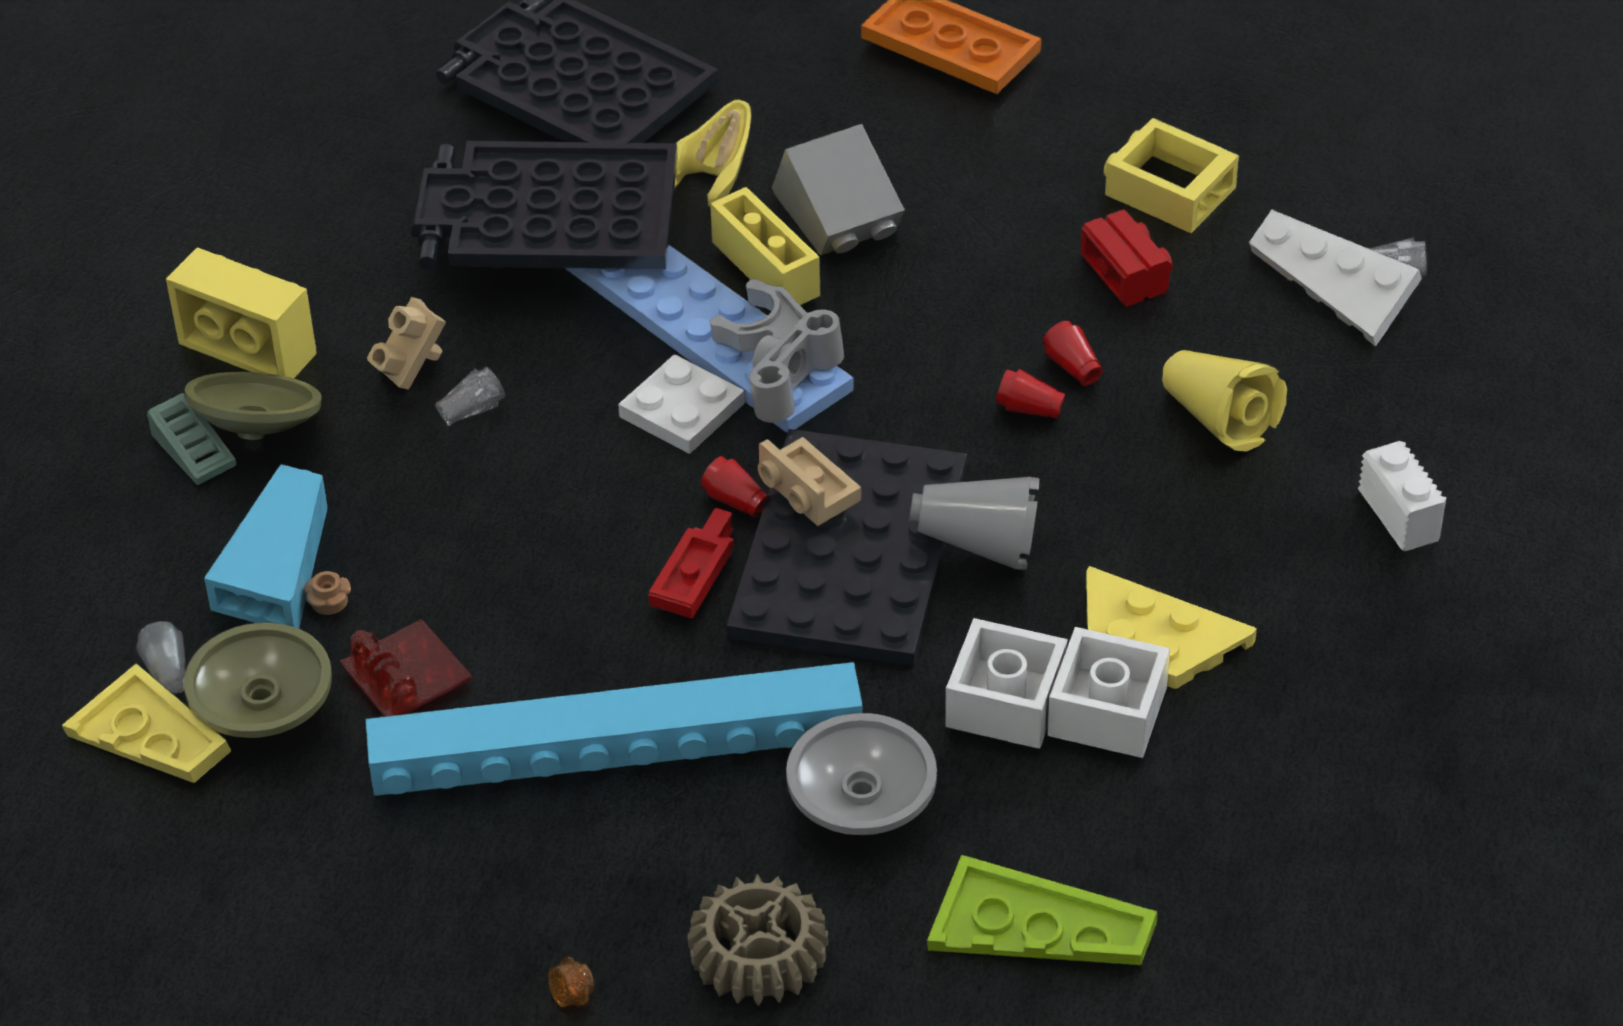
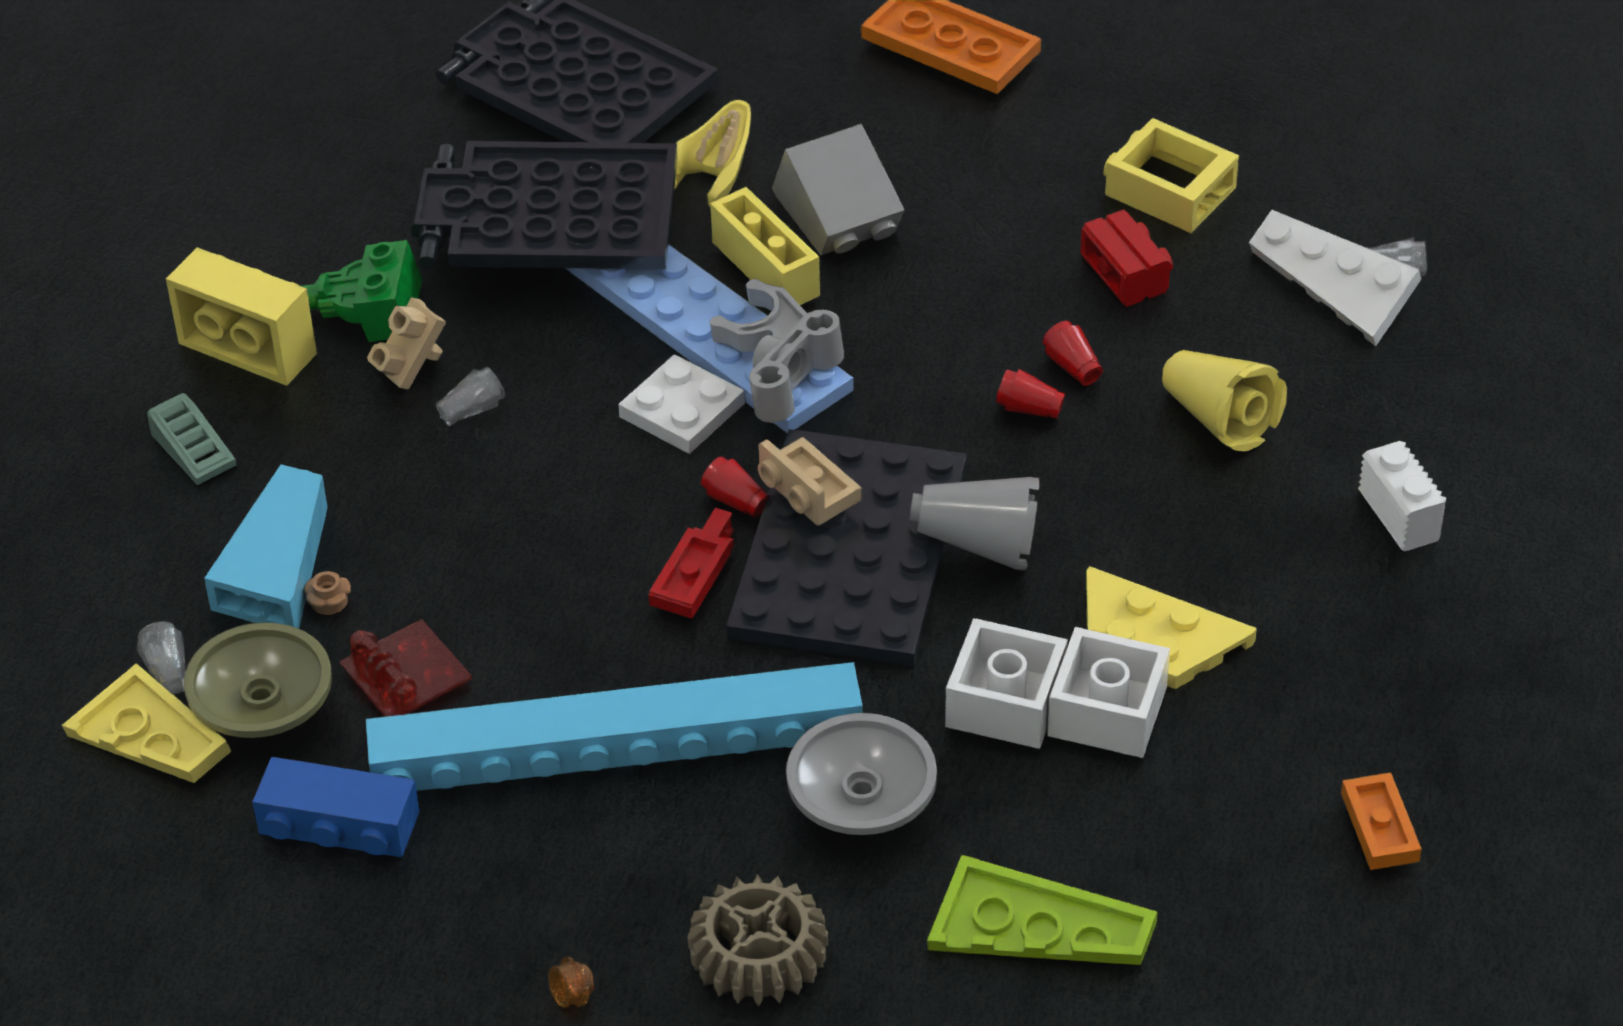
olive dish [184,372,322,440] -> none
none -> blue brick [252,757,420,857]
none -> green brick [300,240,423,342]
none -> orange plate [1341,773,1421,870]

